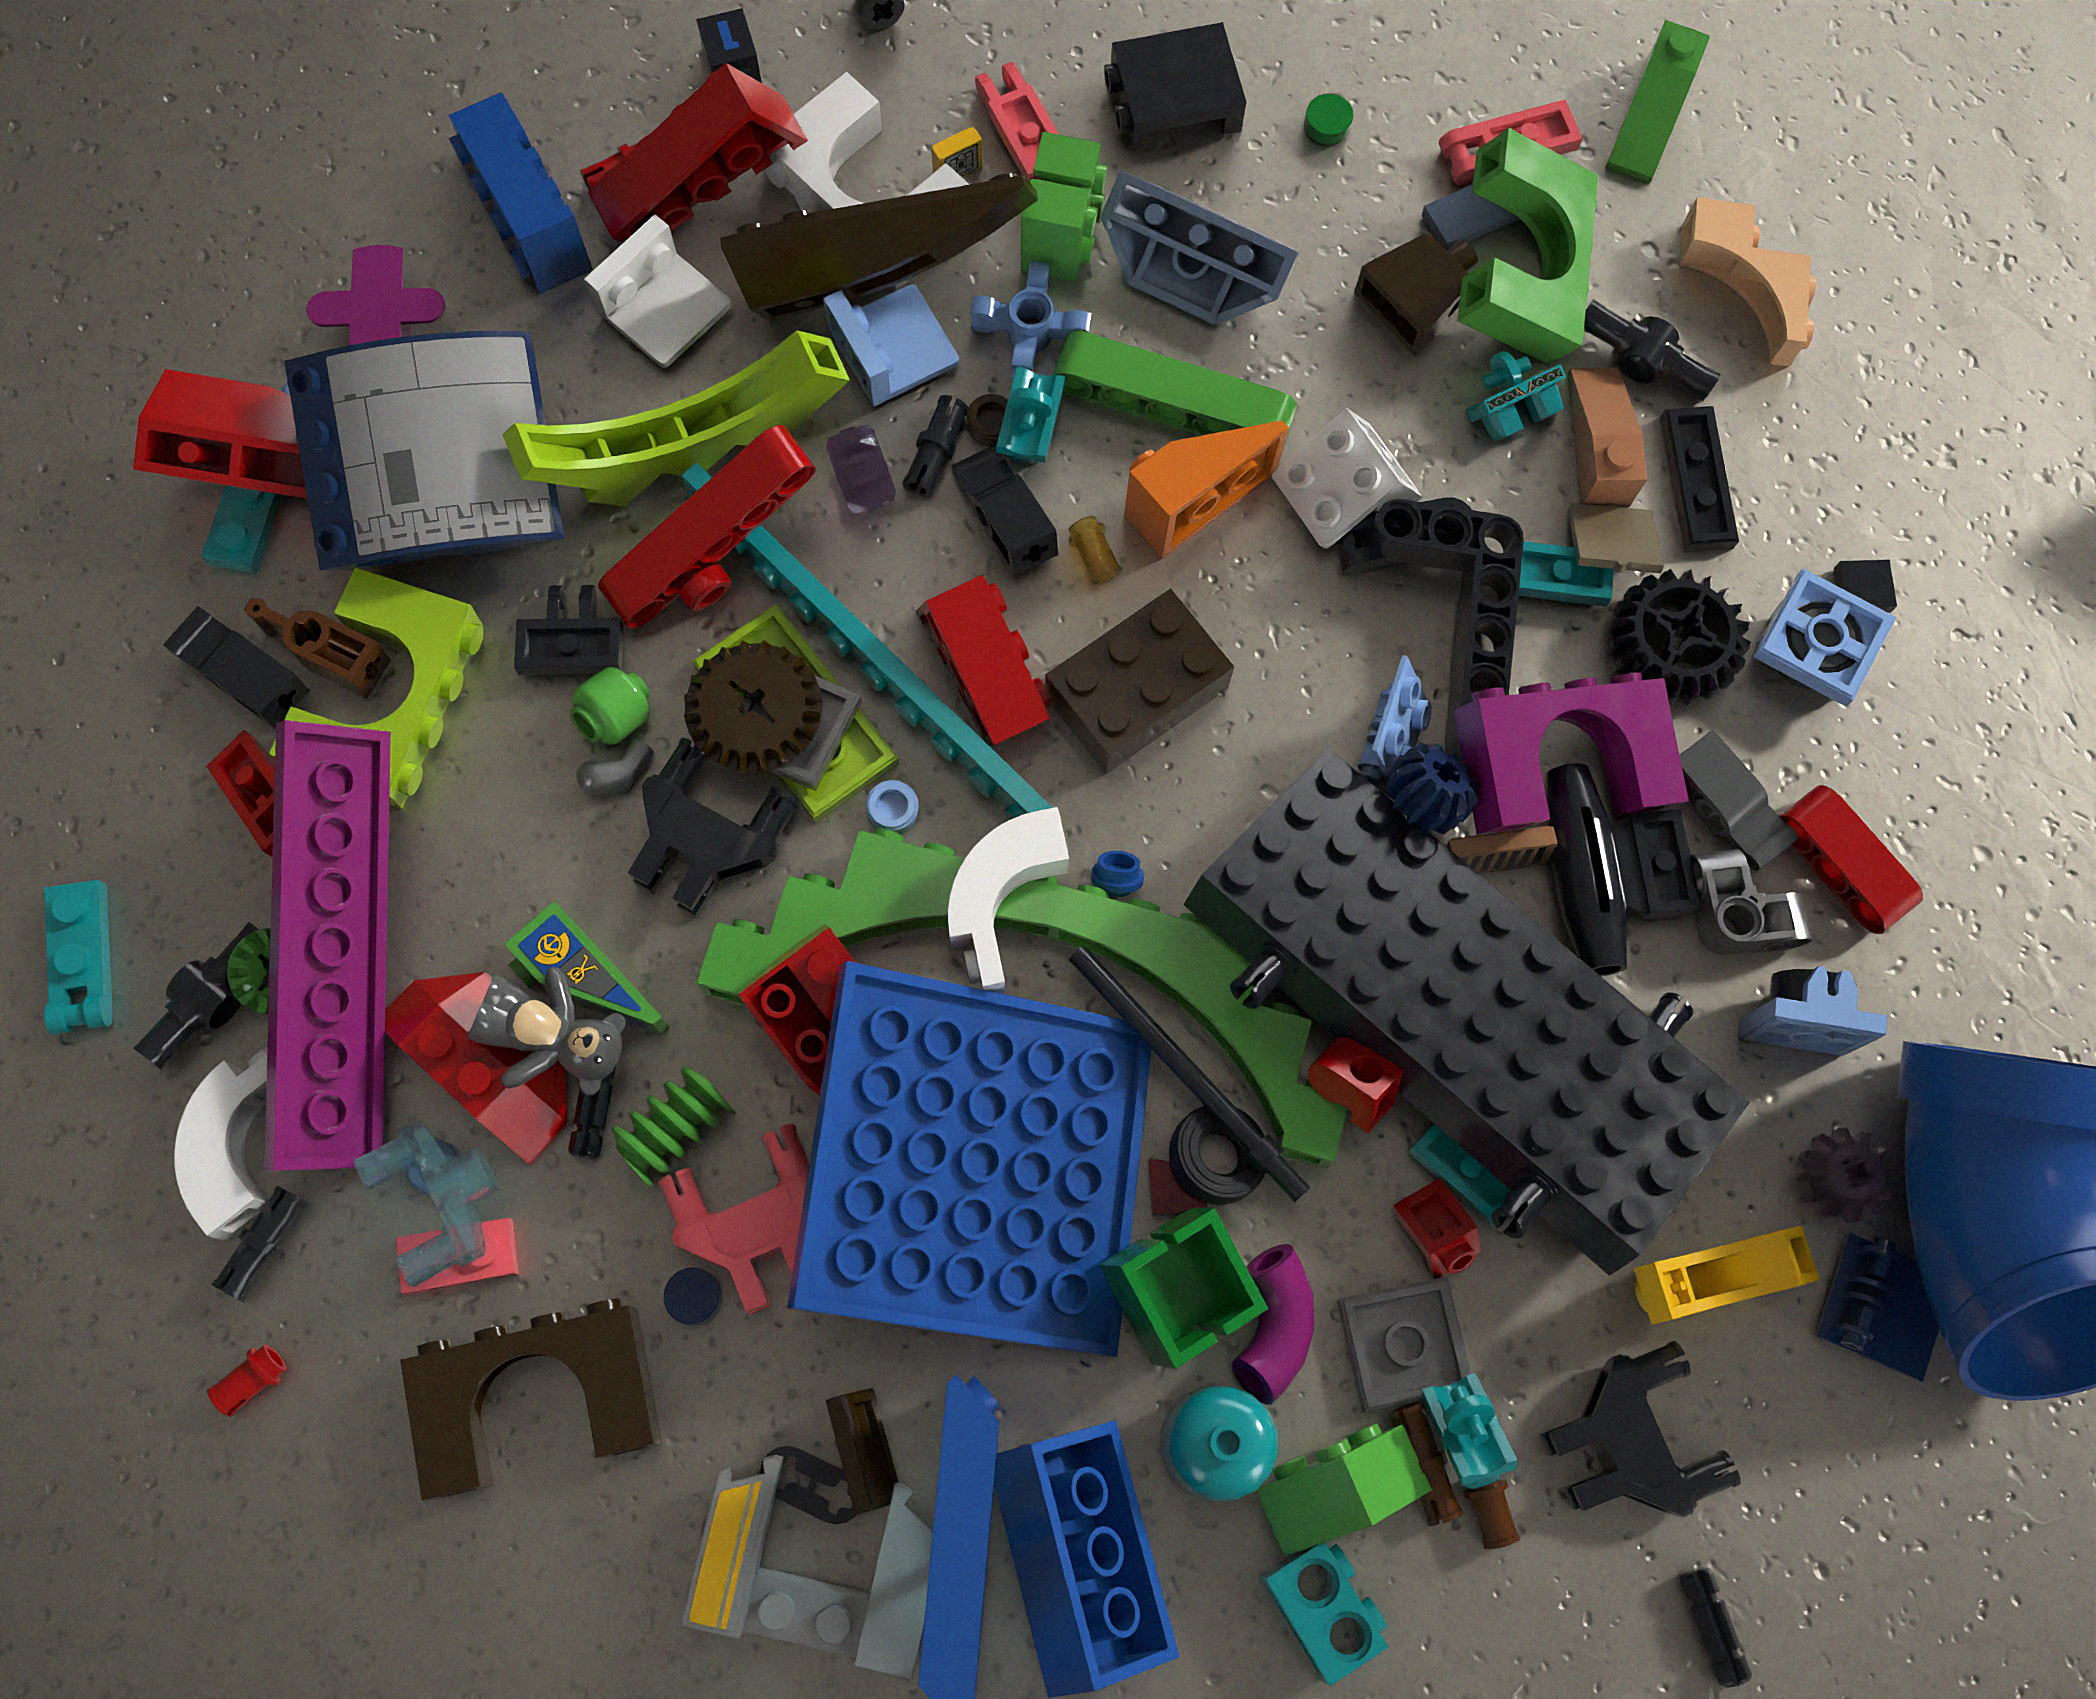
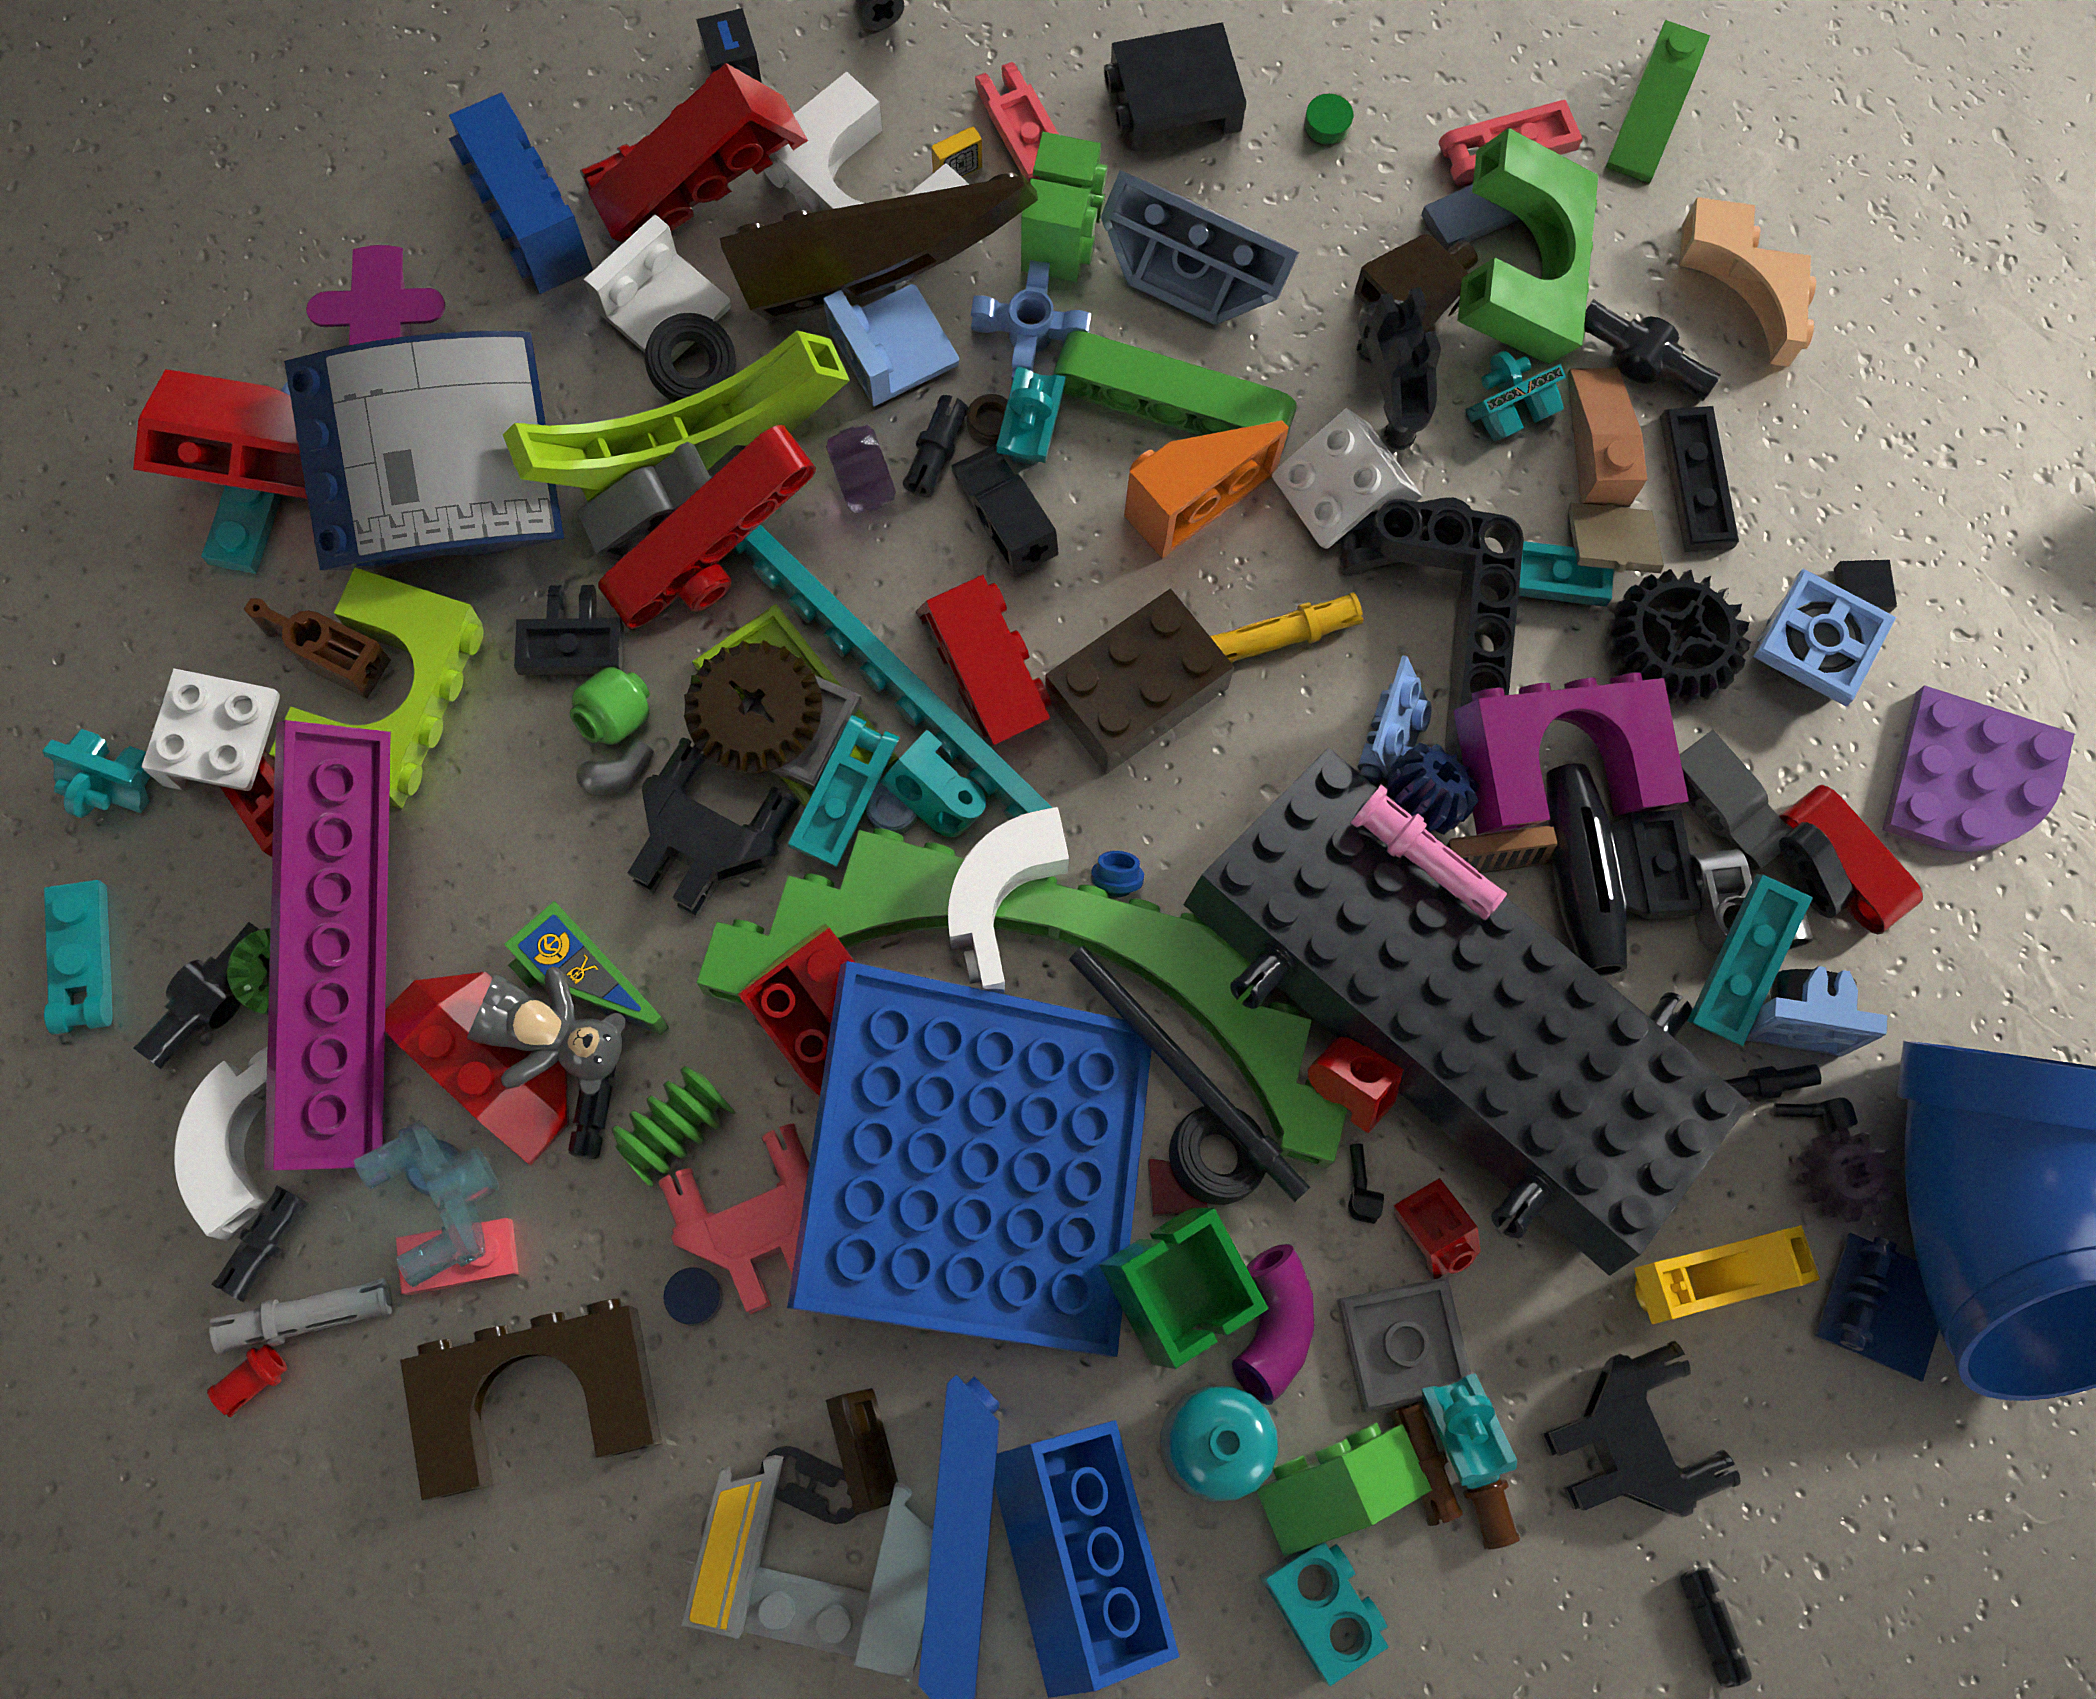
black piece [163,606,310,730] -> none
clear yellow pin [1068,516,1122,585] -> none
teal plate [1408,1123,1511,1227] -> none
none -> teal hips [42,729,150,818]
none -> white bracket [141,668,280,791]
none -> light grey pin [209,1278,392,1354]
none -> dark grey piece [577,442,711,561]
none -> black tyre [644,313,736,402]
none -> teal plate [788,715,900,869]
none -> teal leg [879,730,986,837]
none -> yellow pin [1210,592,1363,663]
none -> black hand [1347,1143,1384,1224]
none -> bright pink pin [1350,785,1507,921]
none -> black connector [1356,287,1441,450]
none -> teal plate [1687,874,1813,1046]
none -> black bar [1724,1064,1822,1102]
none -> black hand [1774,1097,1858,1133]
none -> black beam [1779,822,1856,918]
none -> medium lavender plate [1882,685,2075,852]

